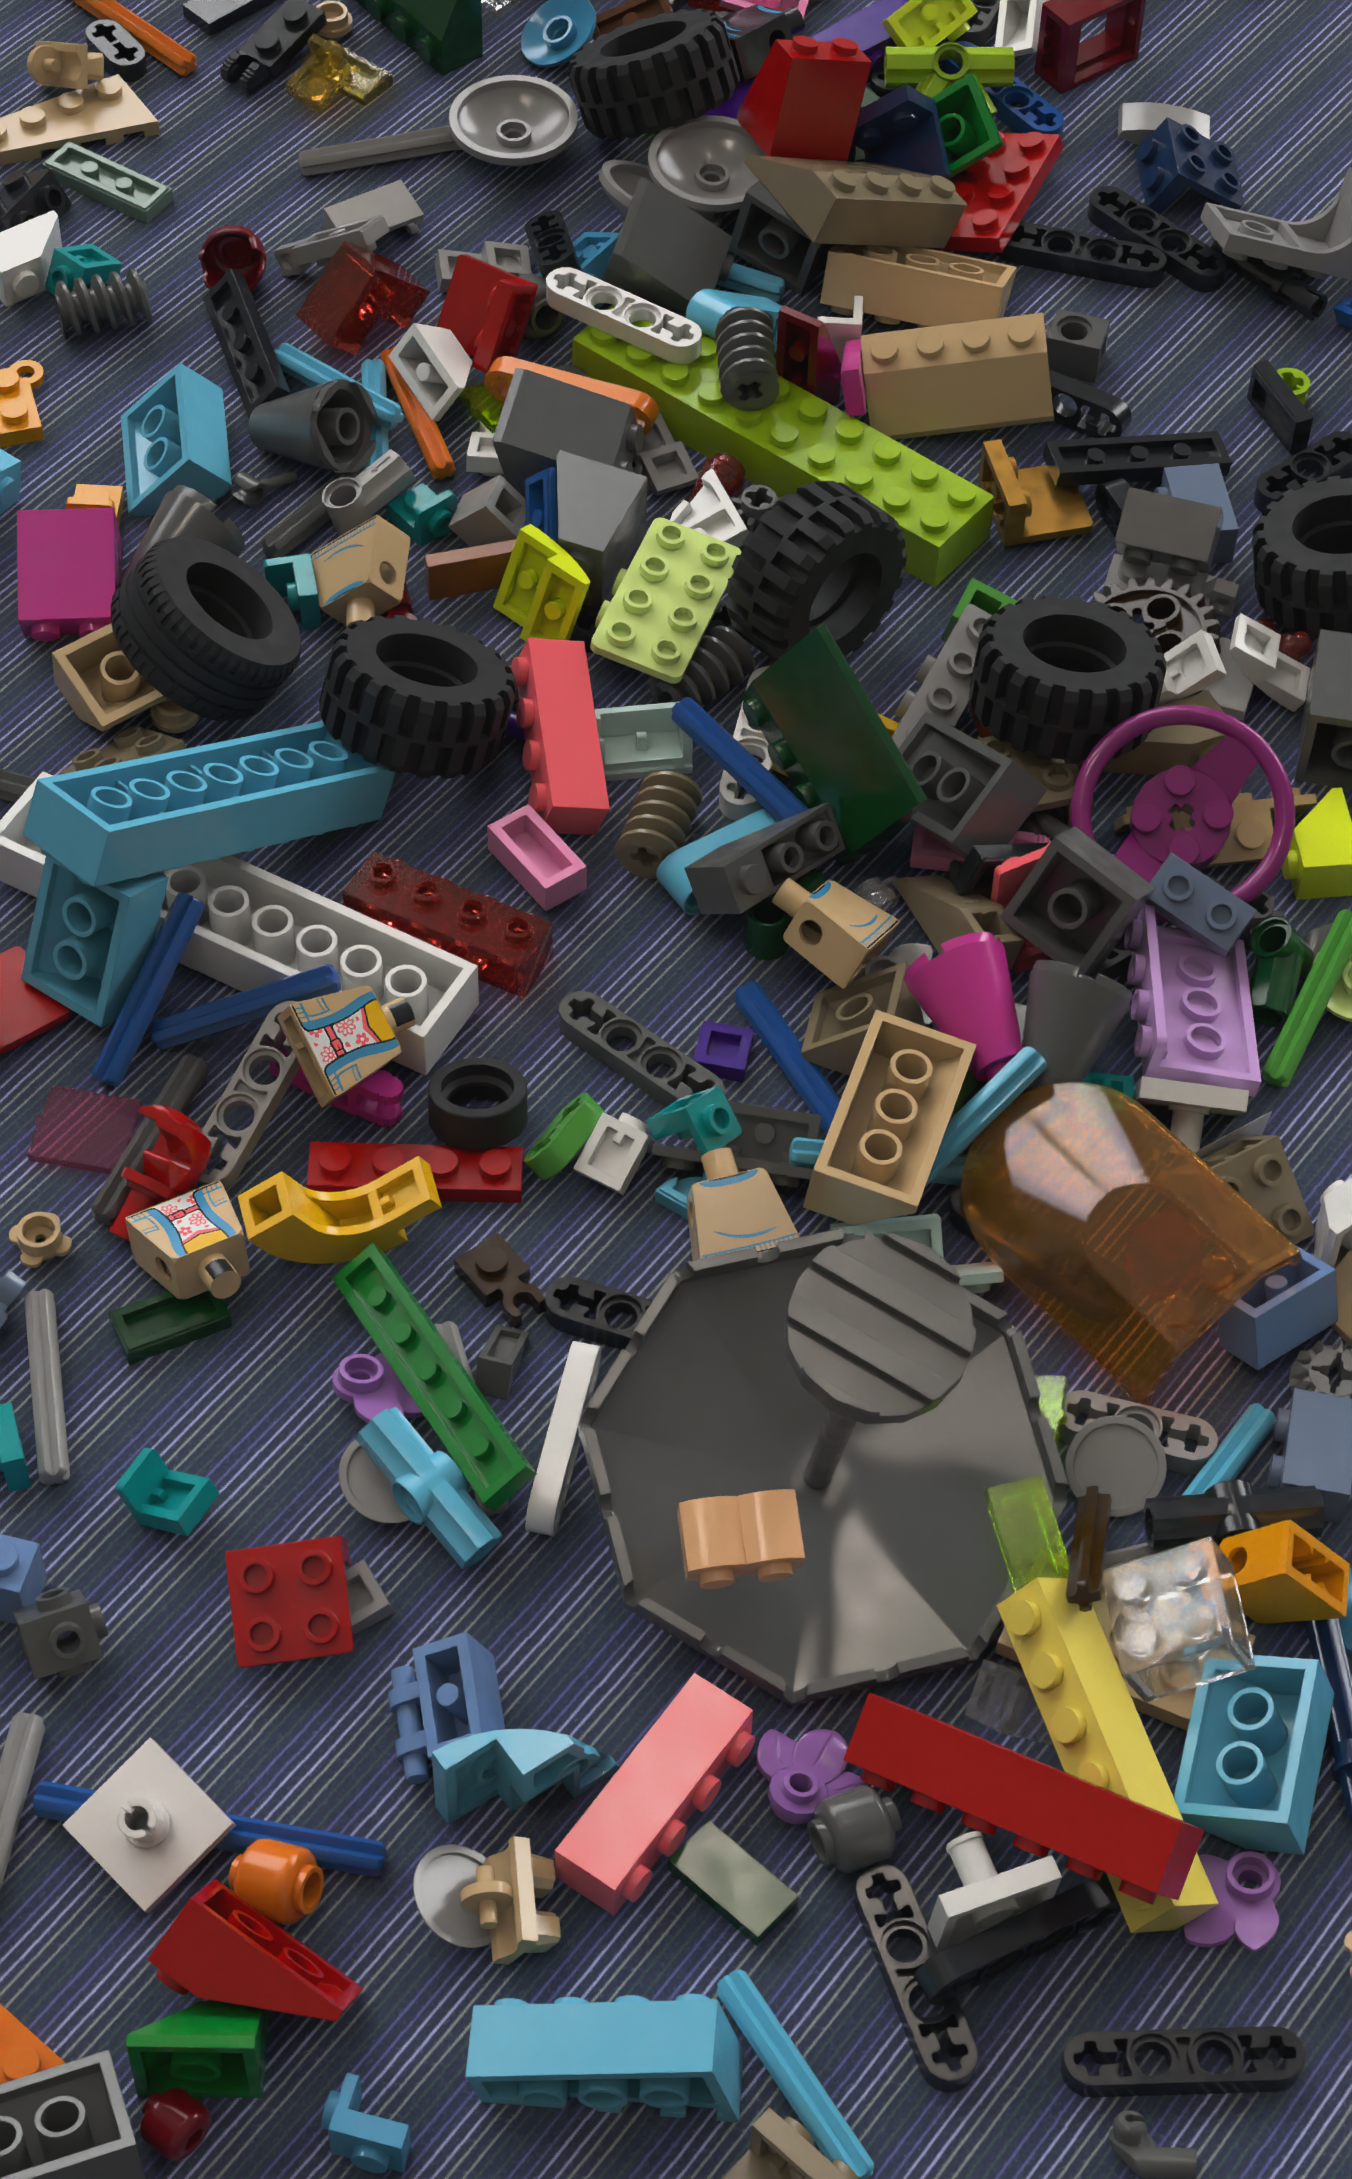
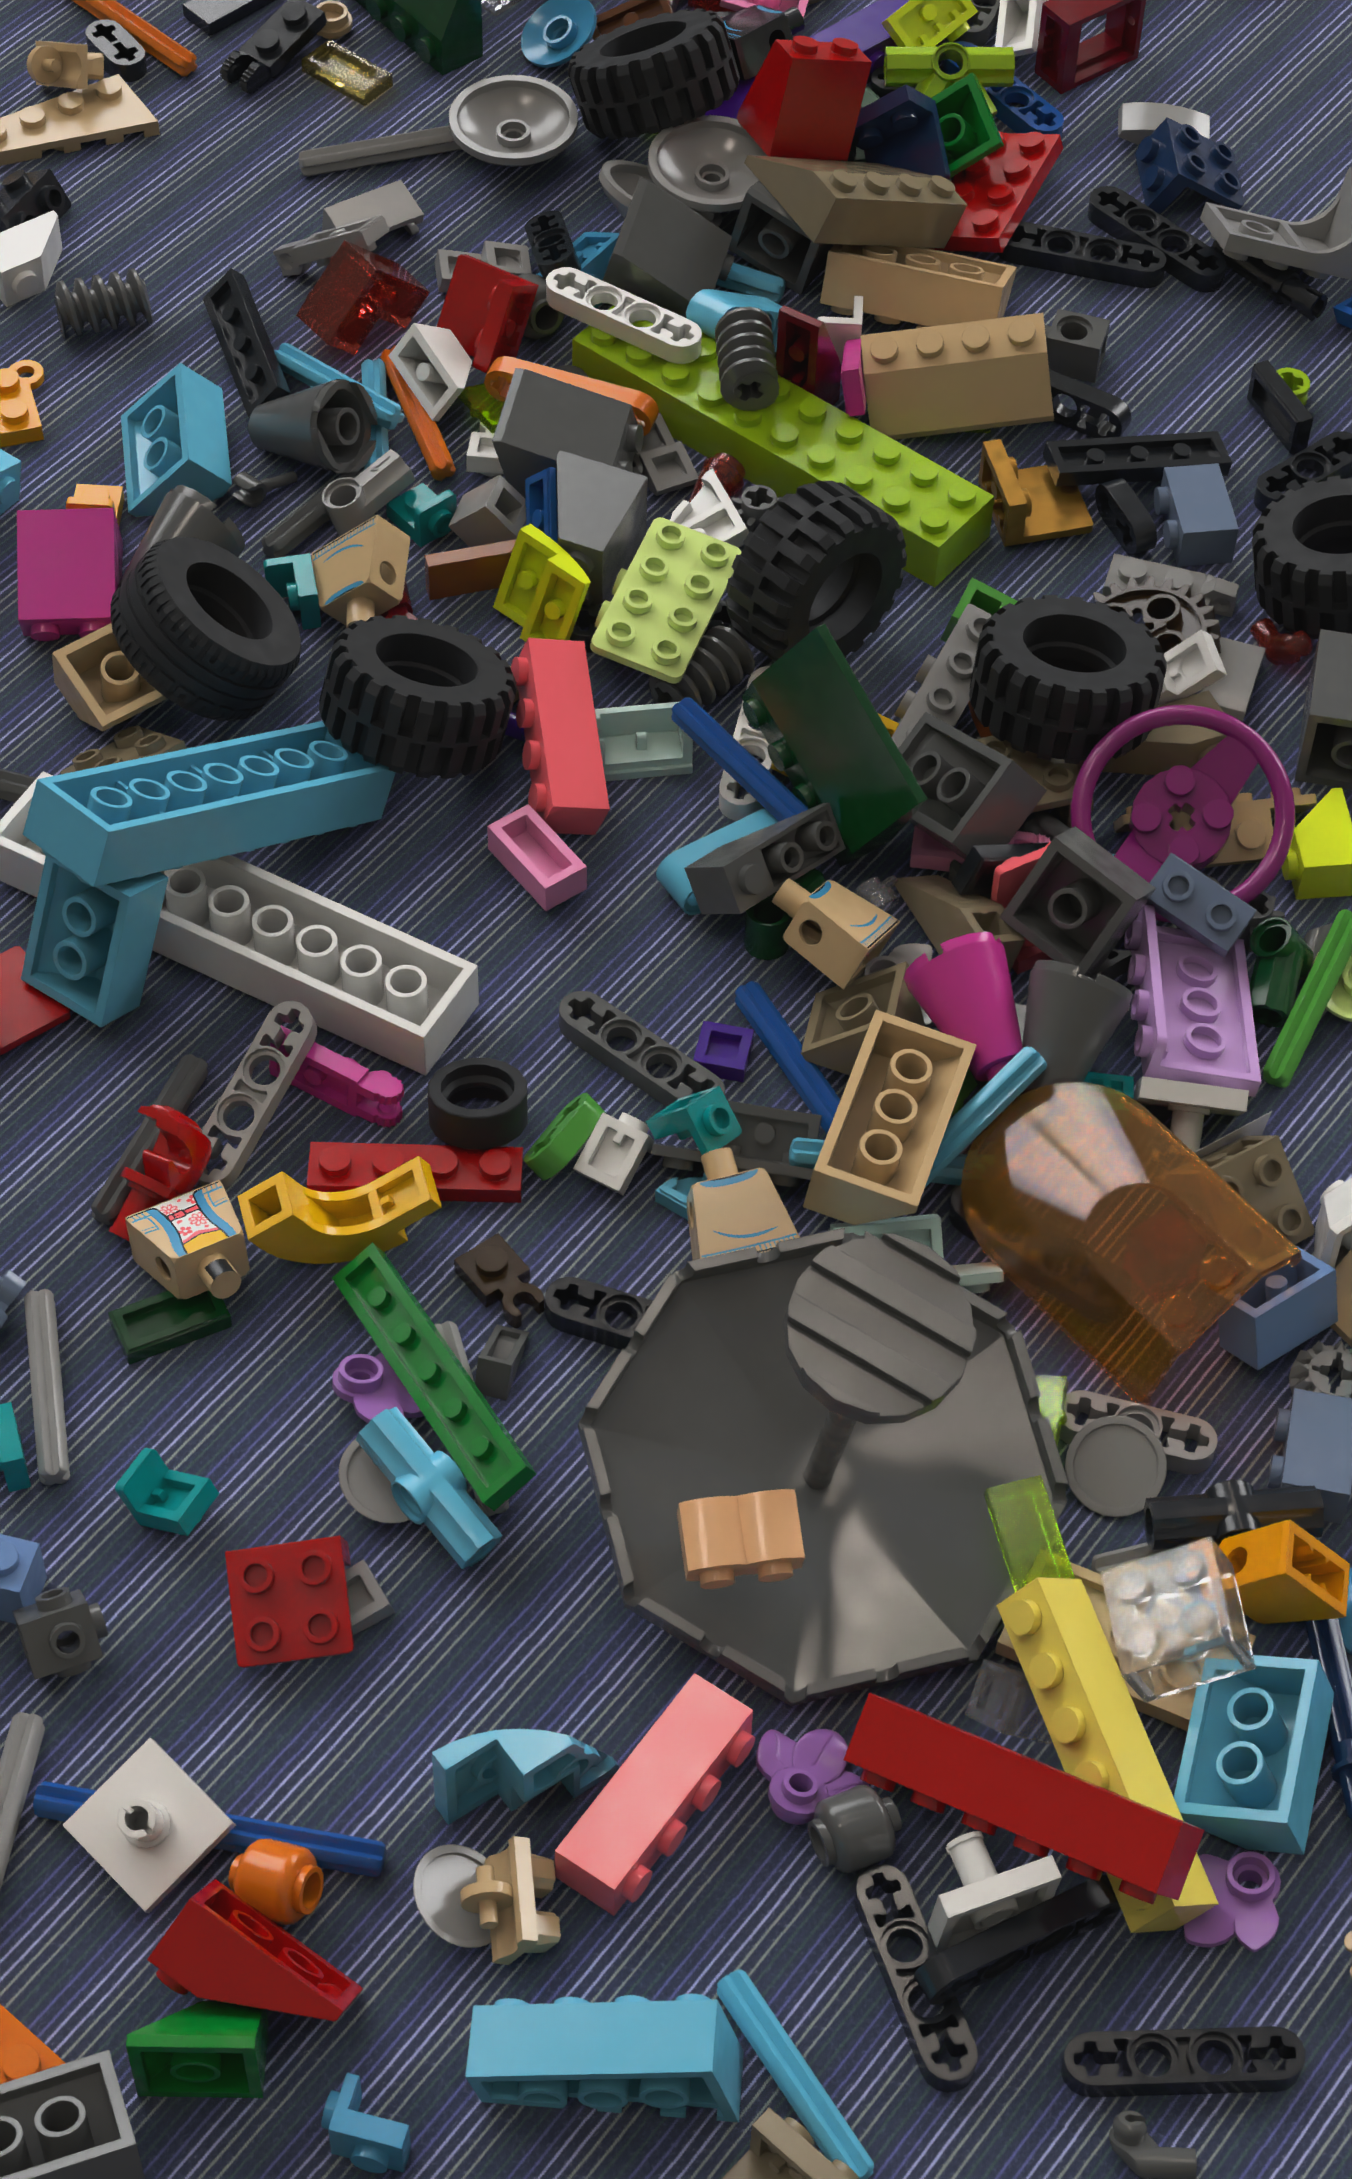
tan plate [9,1212,72,1268] -> none
clear pink piece [27,1085,142,1175] -> none
sand green tile [42,141,173,224] -> none
teal bracket [45,243,122,295] -> none
blue axle [92,892,204,1087] -> none
dark red piece [140,2087,212,2162] -> none
tan plate [150,699,200,733] -> none
blue axle [150,964,341,1050] -> none
dark red hair [198,225,267,293] -> none
torso [277,986,415,1108] -> none
clear yellow bracket [285,34,352,113] -> none
clear red brick [343,851,553,998] -> none
medium blue brick [388,1632,505,1784] -> none
white beam [525,1341,602,1536] -> none
dark tan piece [615,771,703,880] -> none
tile [667,1820,798,1946] -> none
dark brown axle [1066,1486,1112,1612] -> none
dark grey brick [1114,487,1224,576] -> none
medium azure axle [1182,1403,1275,1495] -> none
white slope [1229,613,1311,712] -> none

